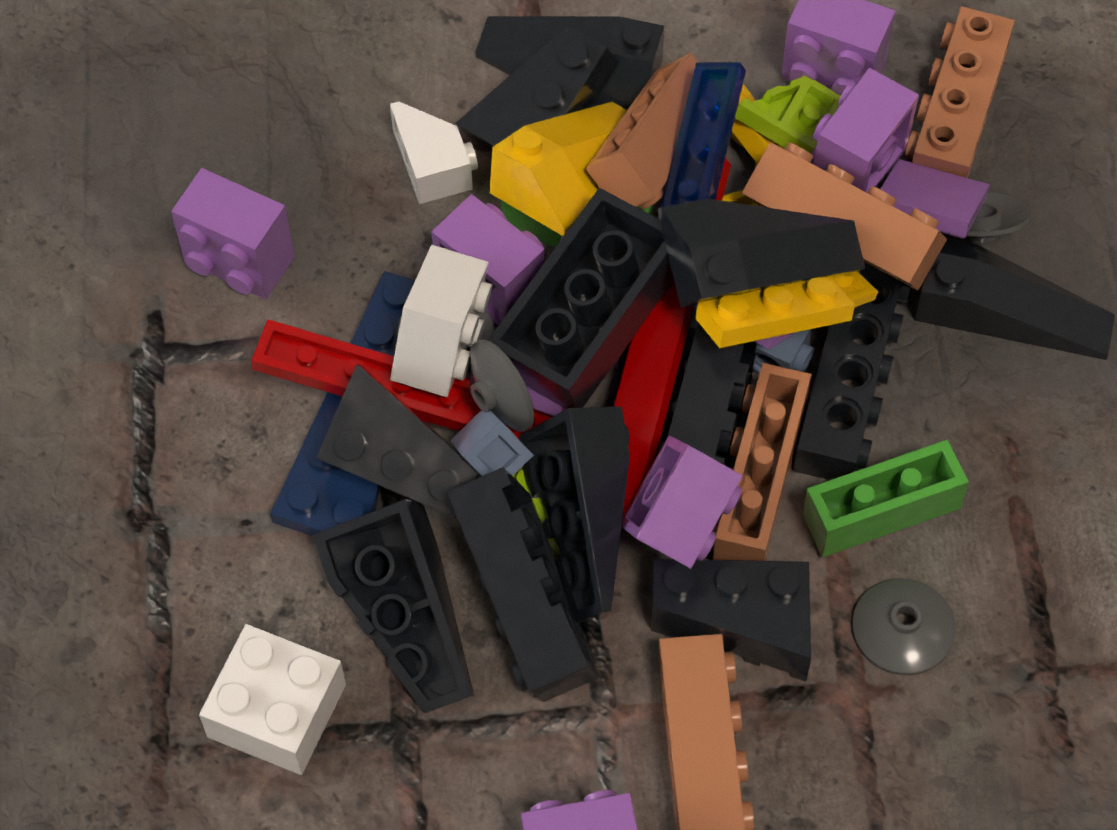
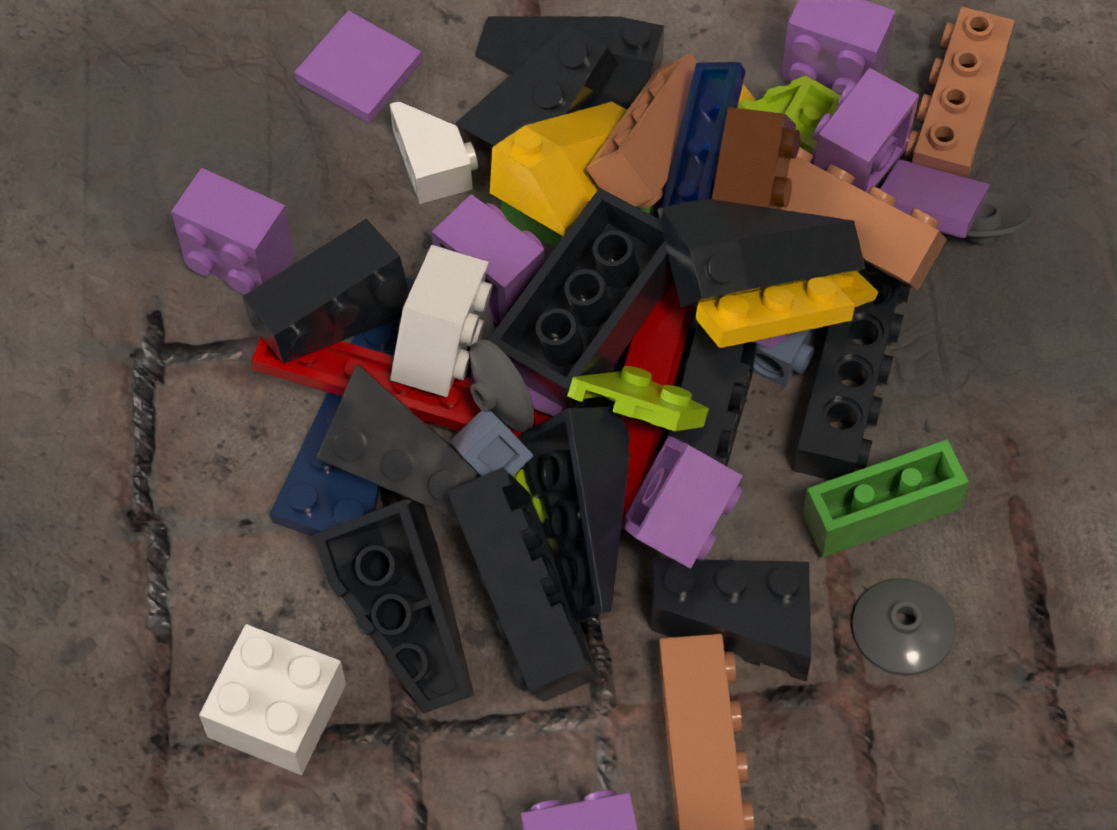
nougat brick [712,363,811,561] -> none
black wedge [915,239,1115,360] -> none
none -> black wedge [242,218,409,364]
none -> medium lavender tile [294,10,423,123]
none -> lime wing [567,366,709,431]
none -> reddish brown brick [712,107,800,209]

